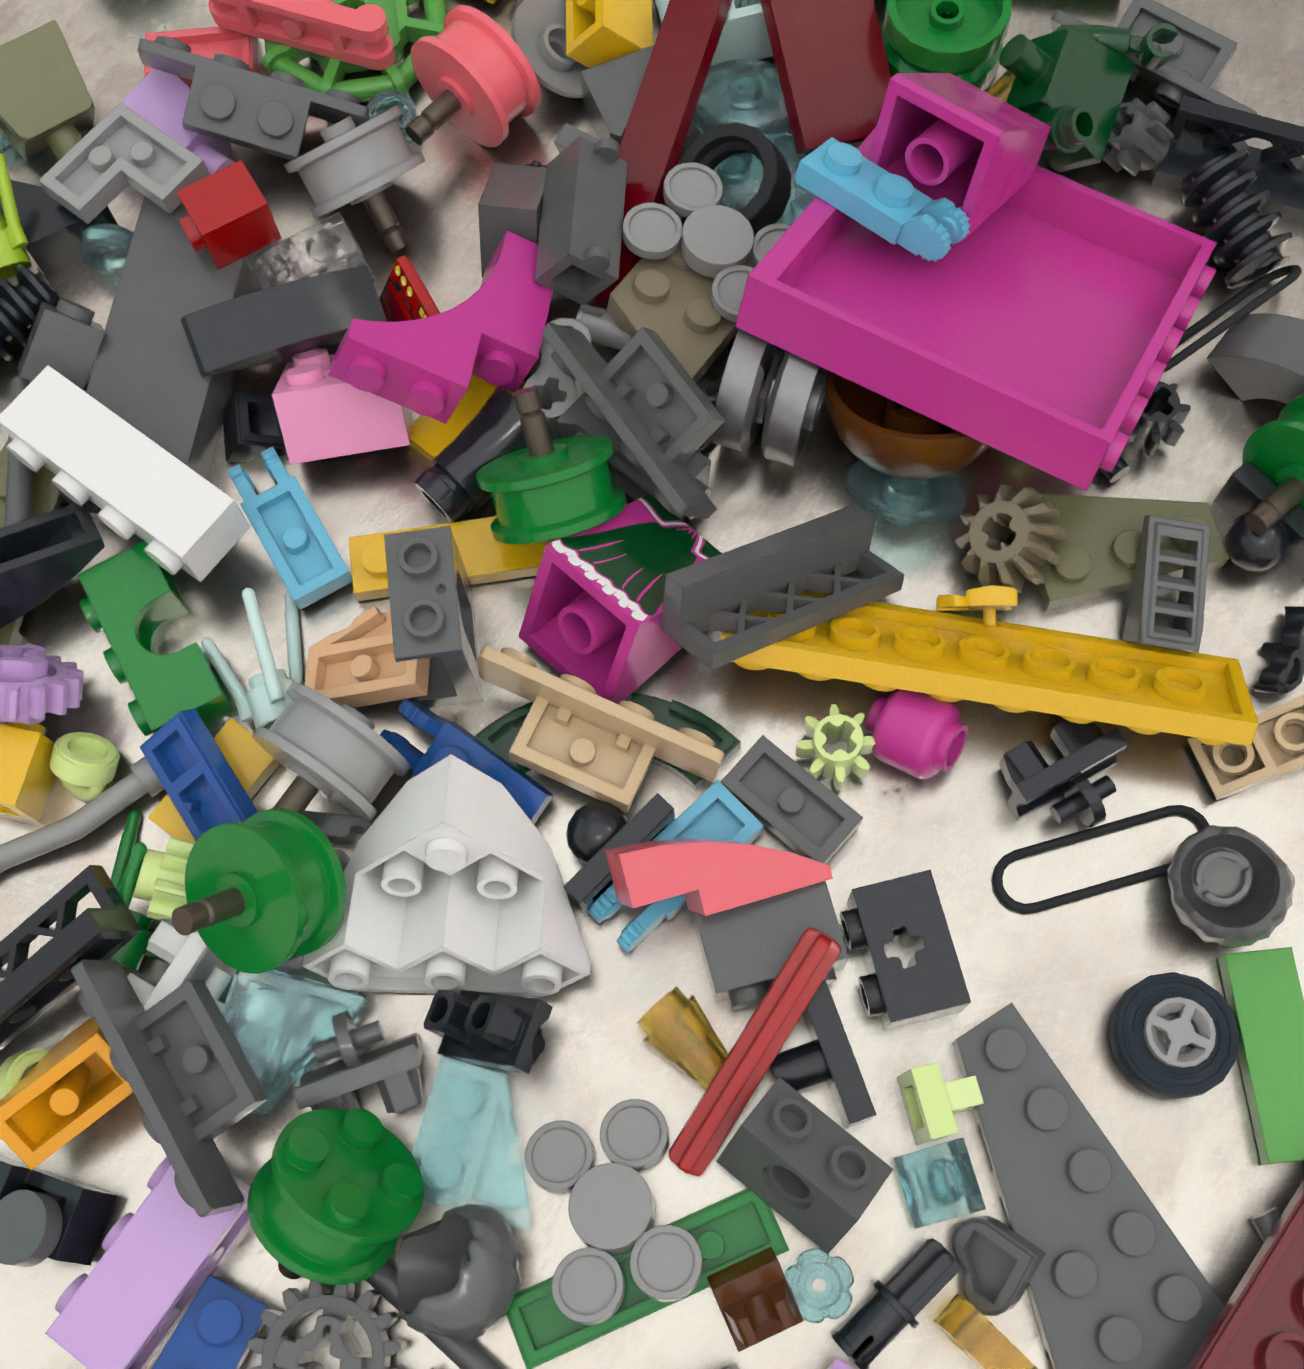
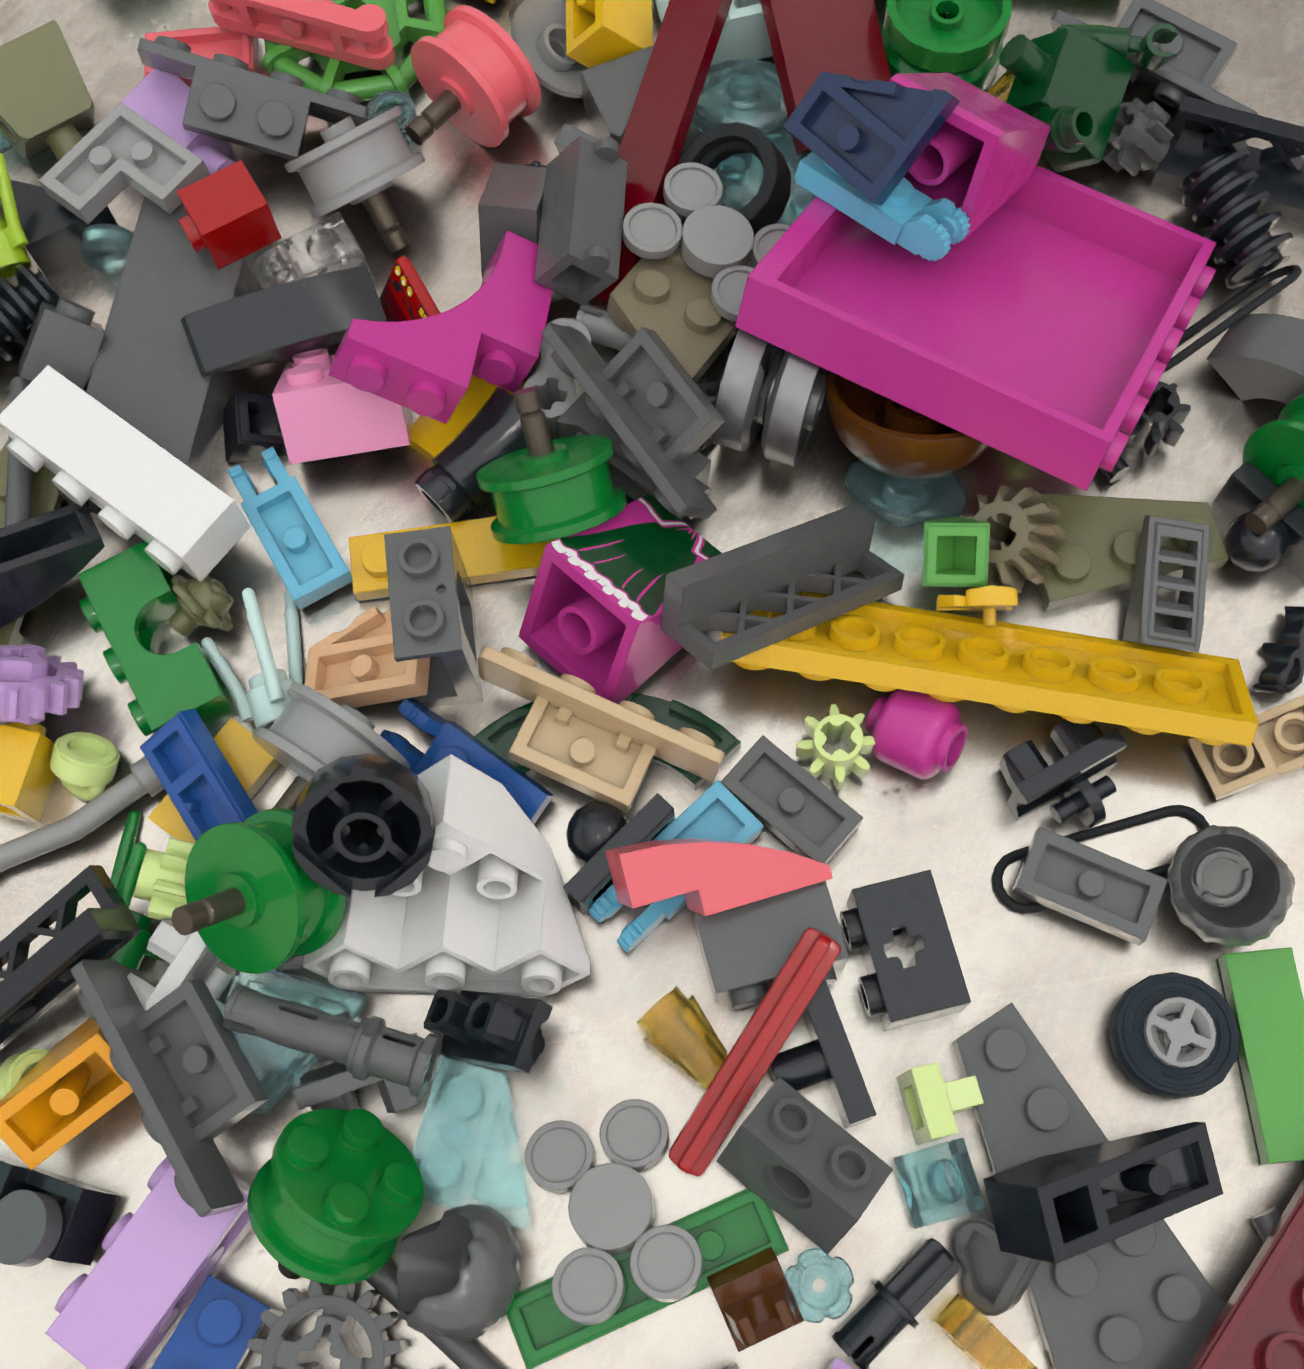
none -> olive plant [168,574,233,637]
none -> dark grey pin [223,984,442,1099]
none -> black cylinder [291,753,436,897]
none -> dark blue wing [784,72,960,206]
none -> bright green slope [922,517,990,587]
none -> black slope [983,1121,1223,1264]
none -> dark grey plate [1012,827,1168,946]

